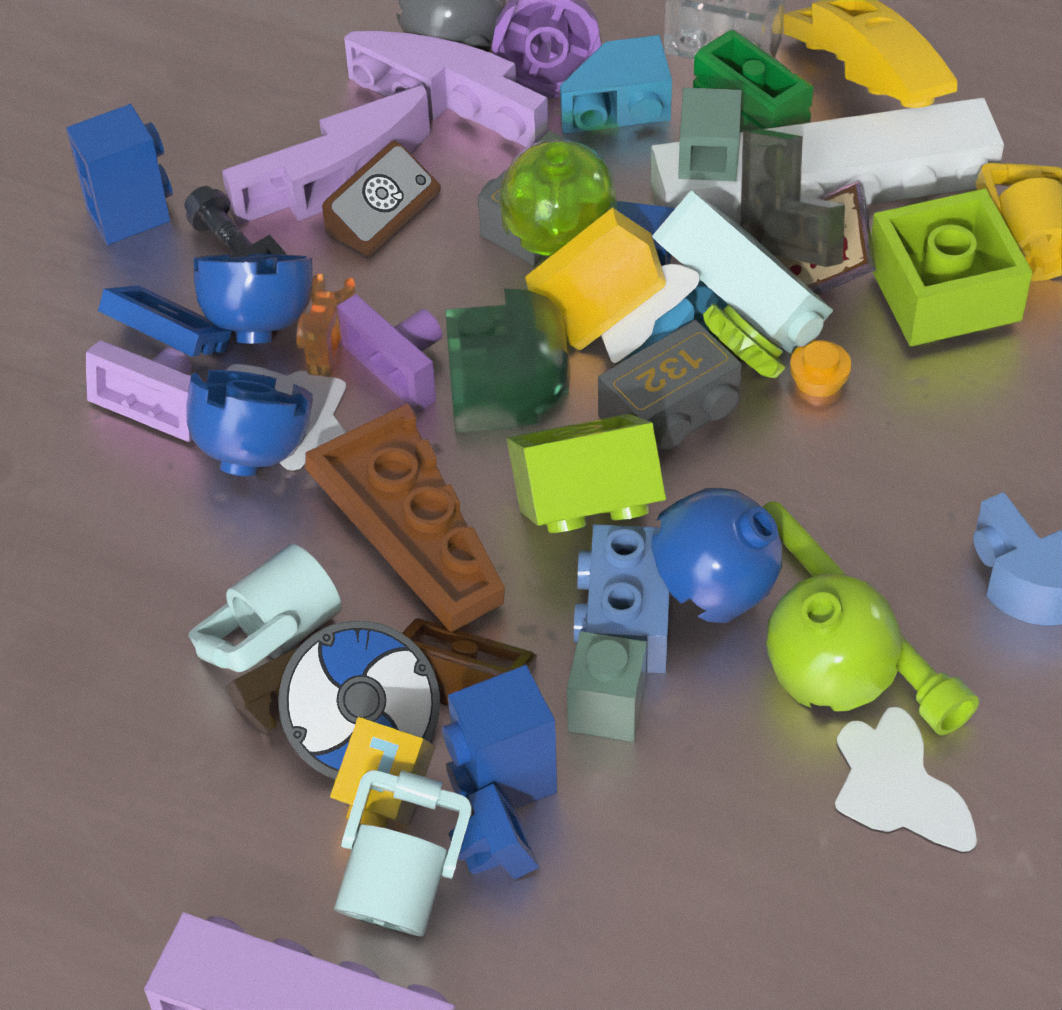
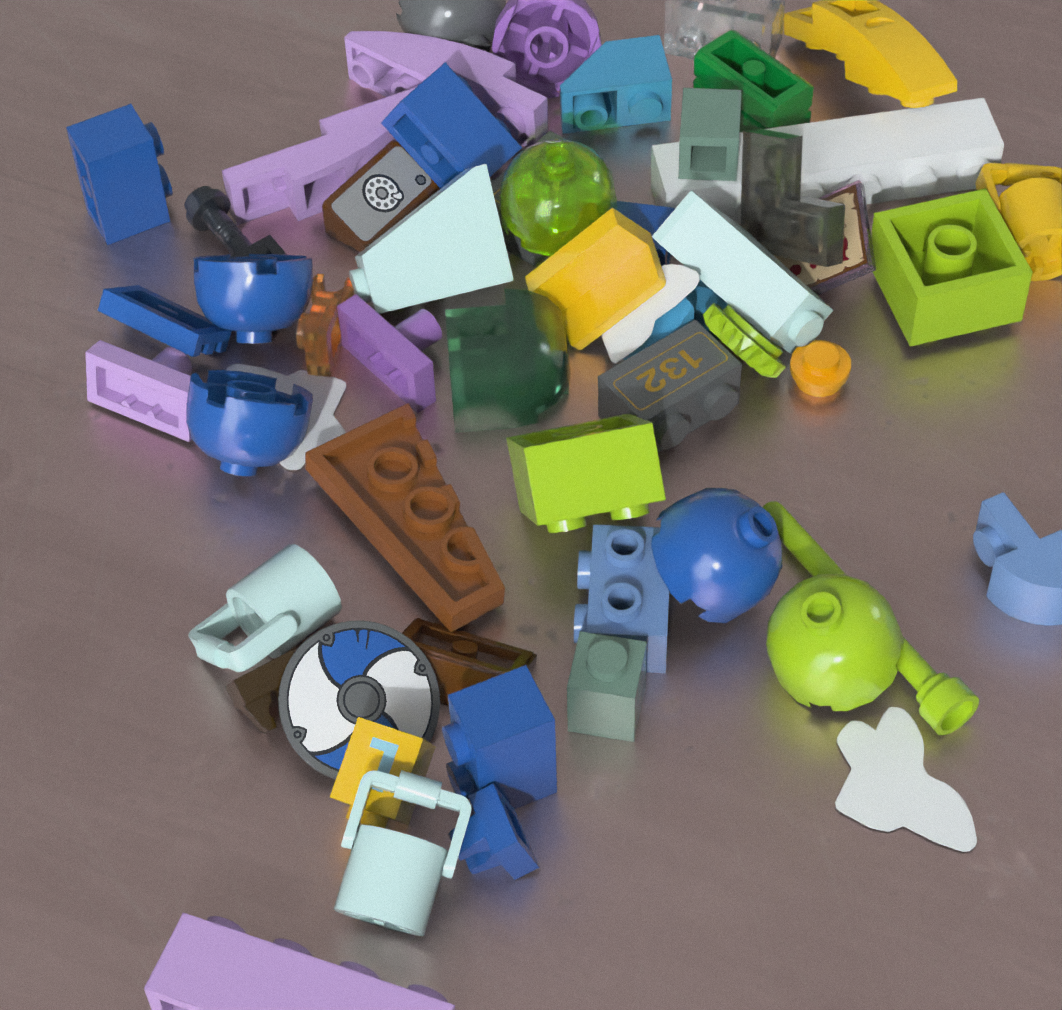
none -> light aqua slope [349,164,514,314]
none -> blue brick [381,62,522,189]

